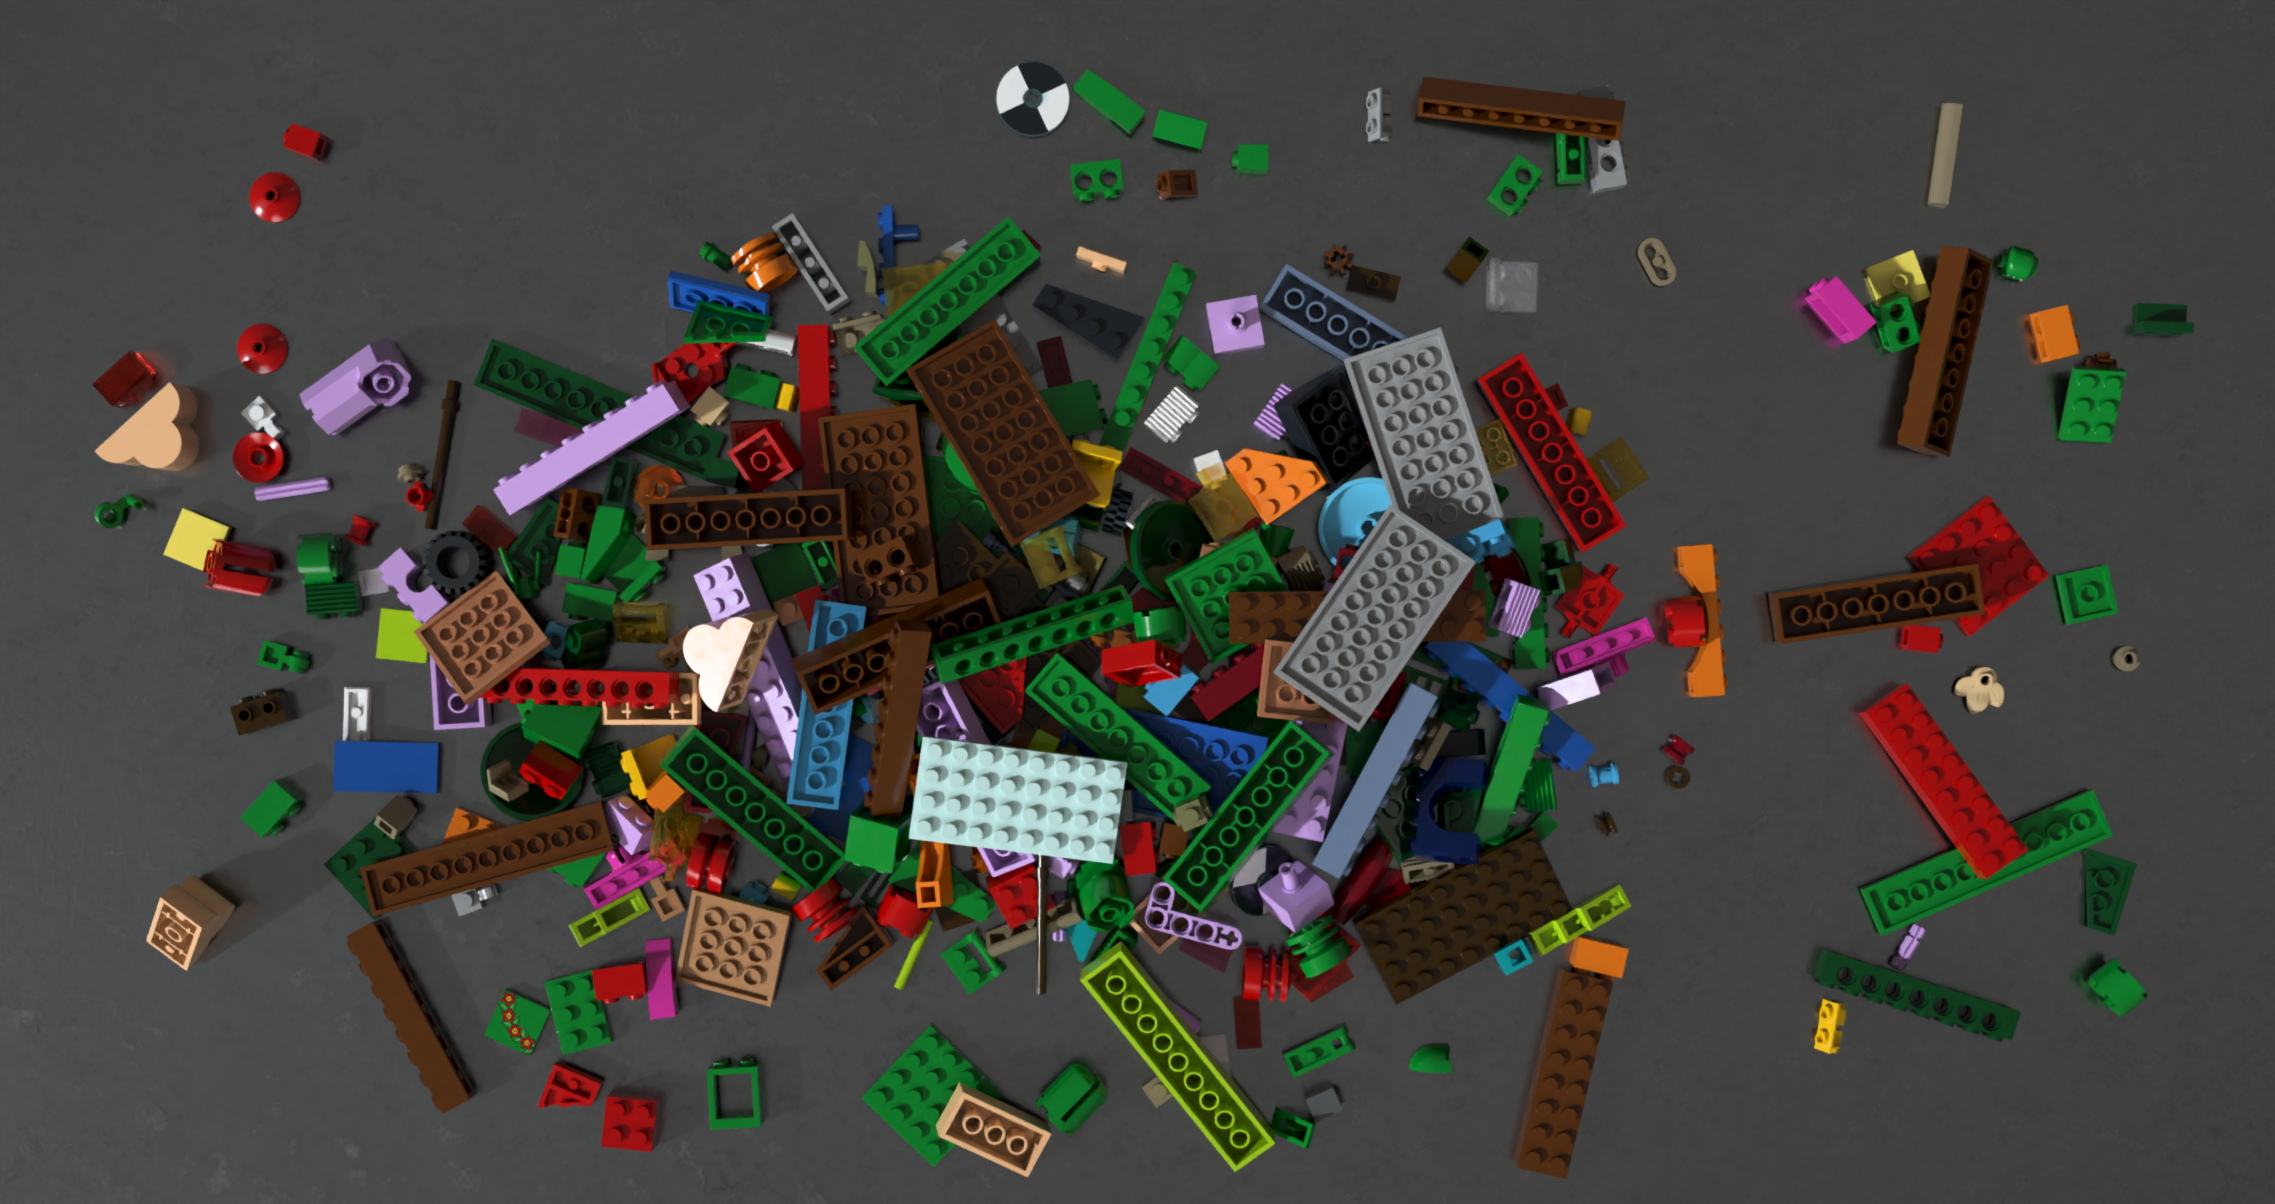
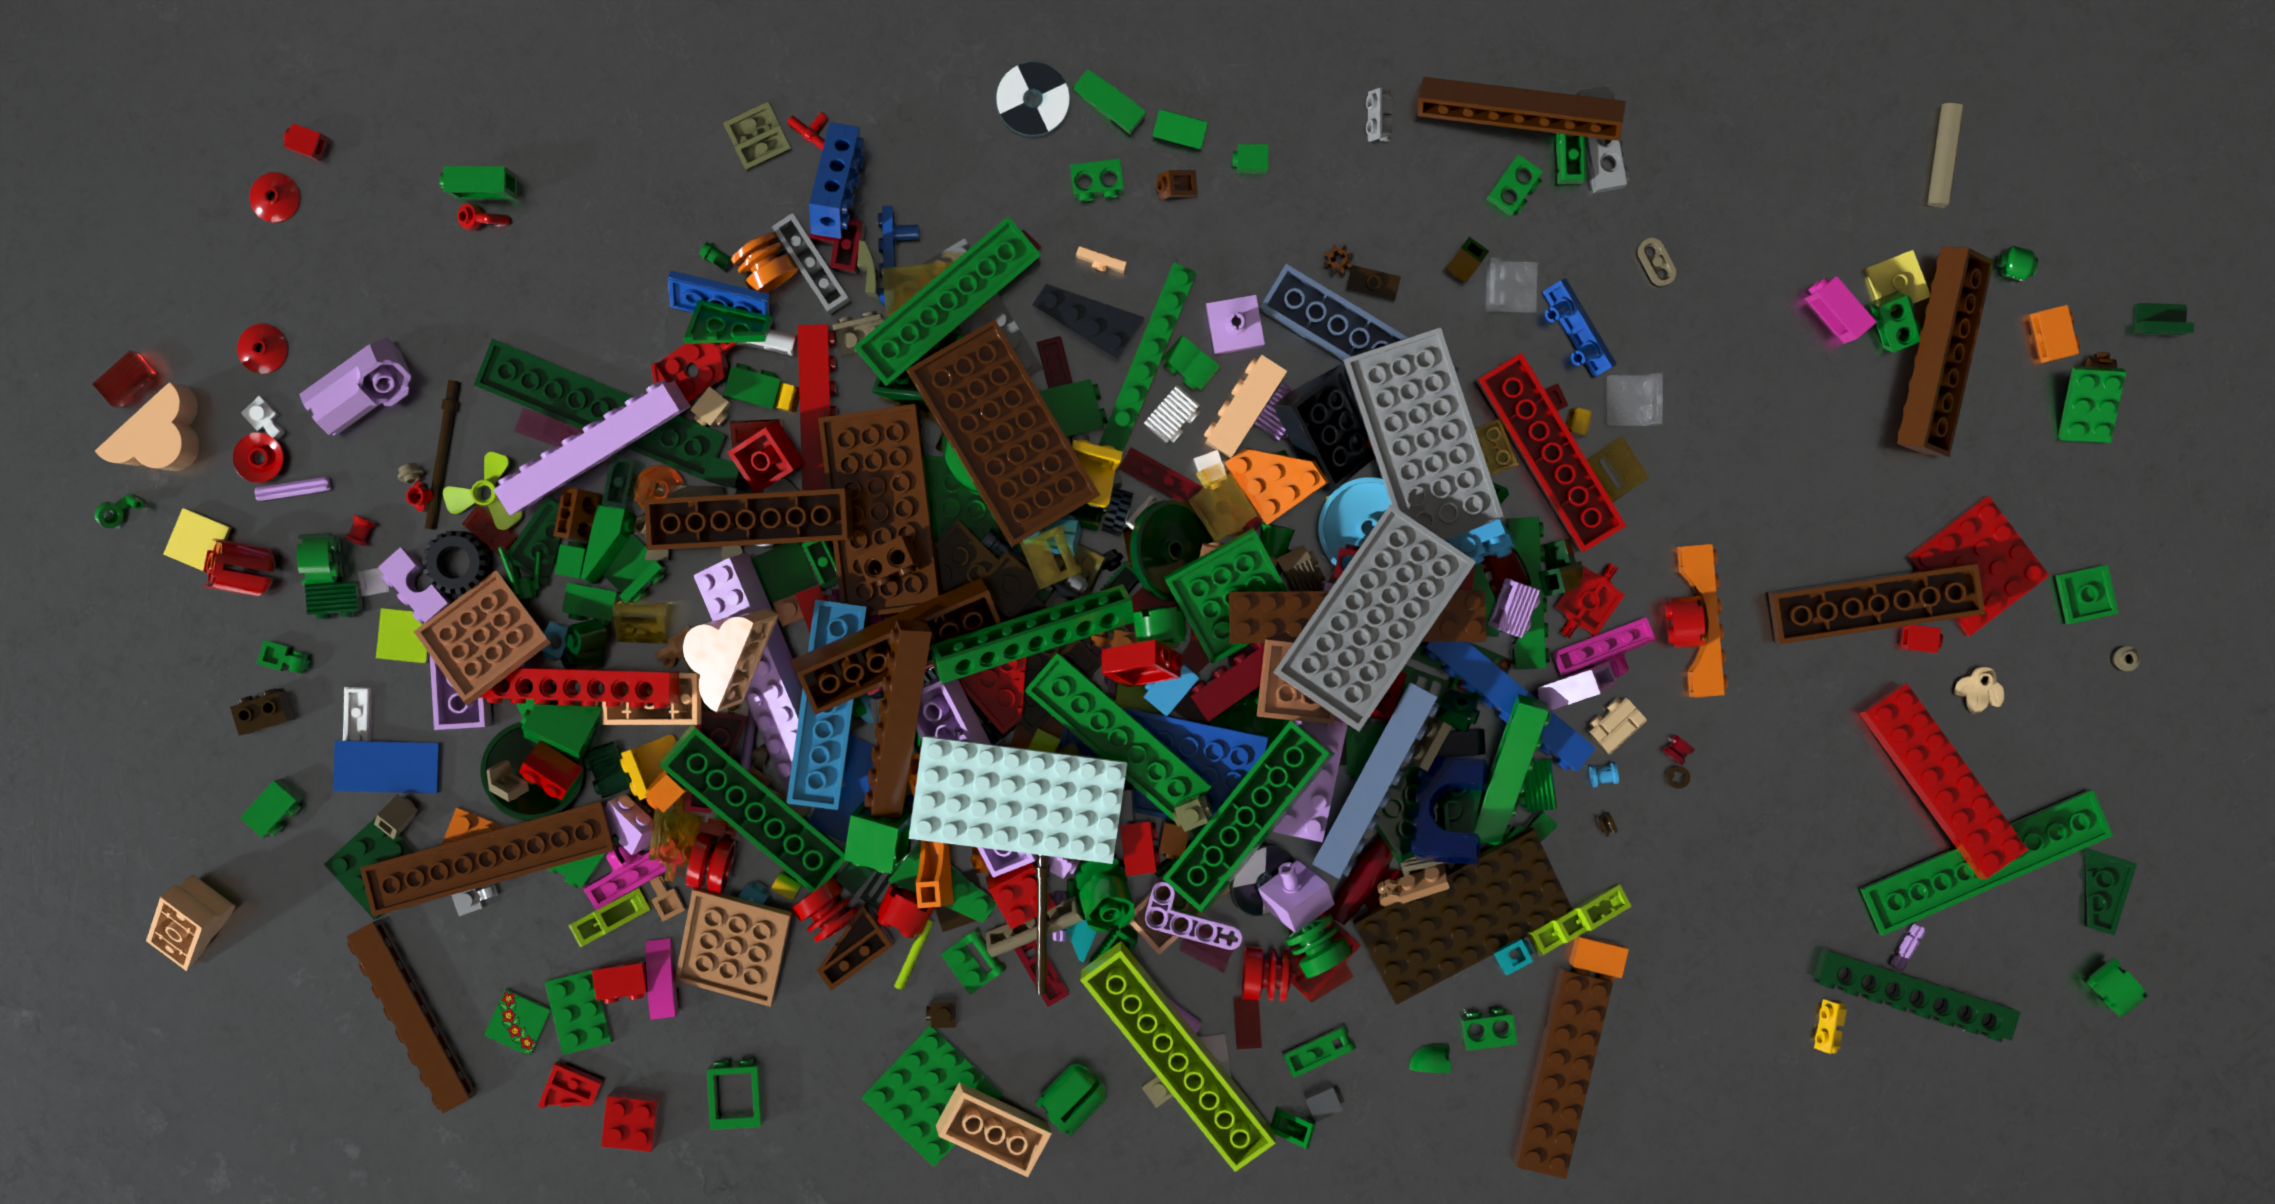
none -> green window [440,166,516,200]
none -> lime piece [443,452,523,530]
none -> red plate [457,203,510,229]
none -> olive slope [723,101,791,170]
none -> red piece [787,112,828,150]
none -> blue brick [809,122,864,239]
none -> dark red brick [809,219,866,275]
none -> dark brown brick [926,998,958,1028]
none -> dark red plate [1014,940,1070,1007]
none -> black plate [1102,549,1123,571]
none -> light nougat brick [1204,355,1287,459]
none -> medium nougat hinge [1377,864,1450,906]
none -> green brick [1460,1007,1517,1051]
none -> blue plate [1543,278,1617,377]
none -> tan brick [1587,697,1647,754]
none -> clear bracket [1606,373,1663,426]

